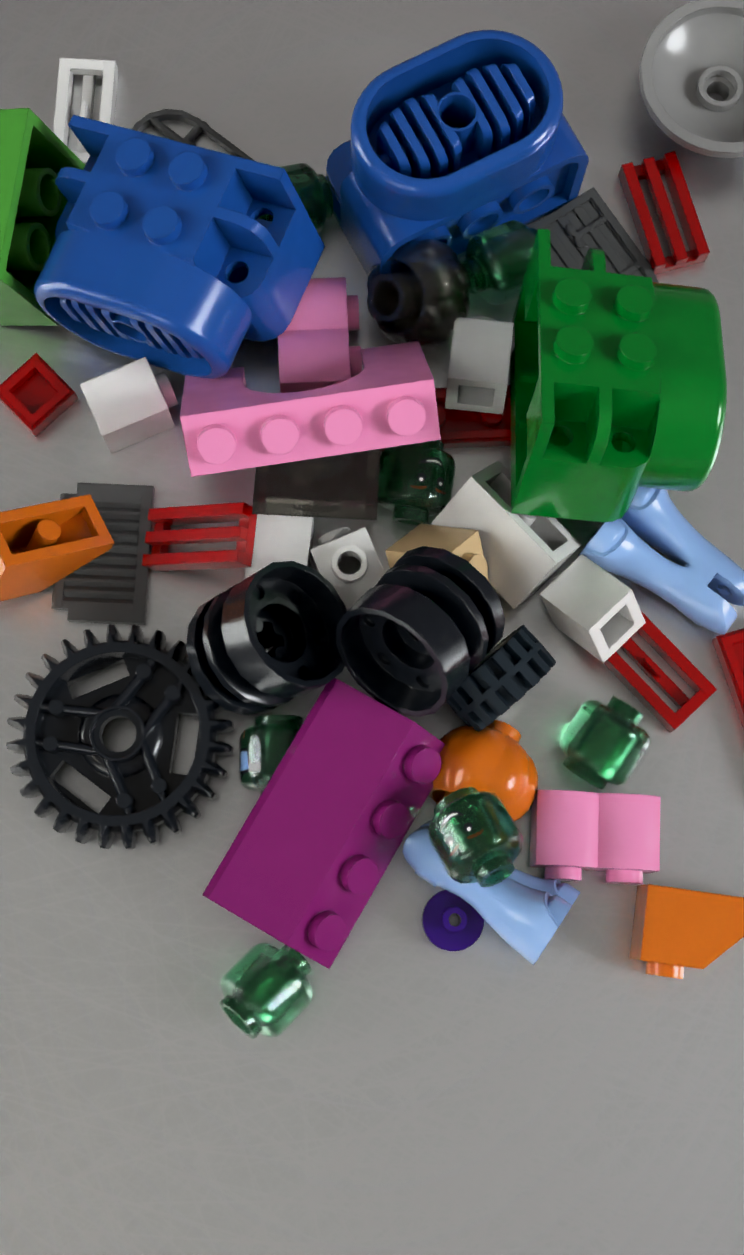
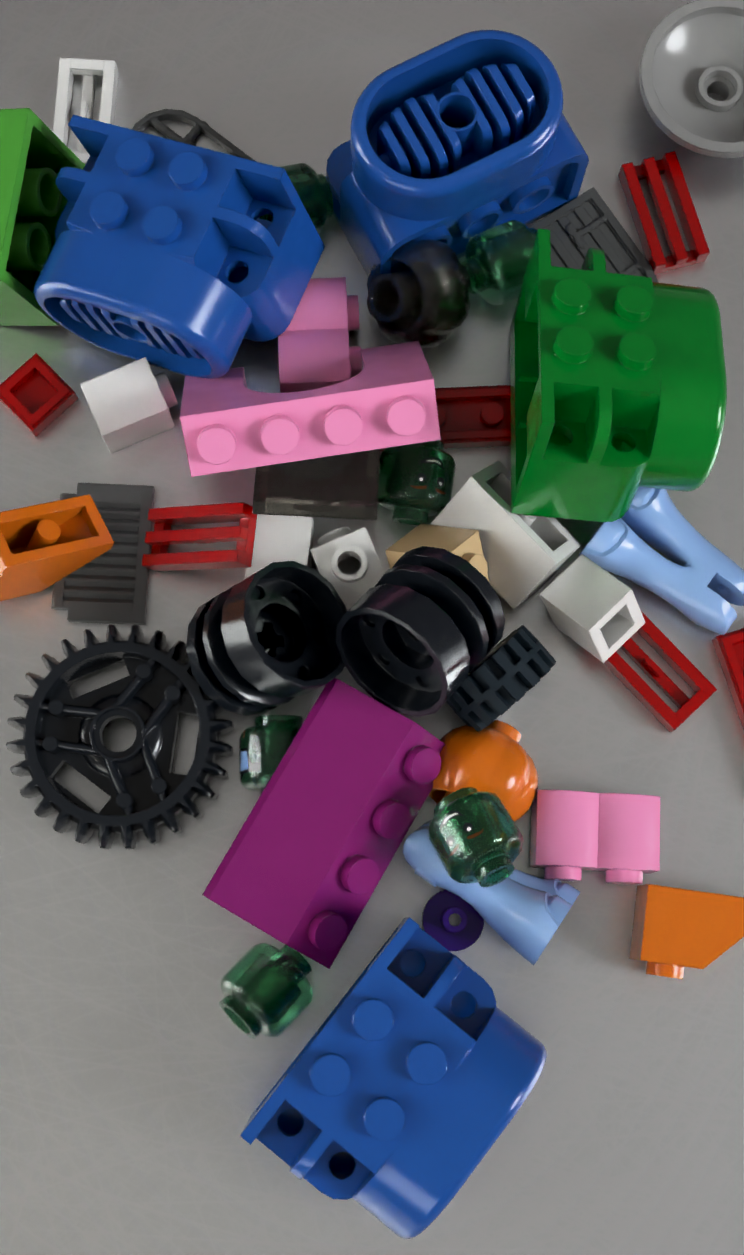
white brick [445,316,514,414] -> none
clear green head [559,695,651,790] -> none
none -> blue brick [240,917,547,1239]

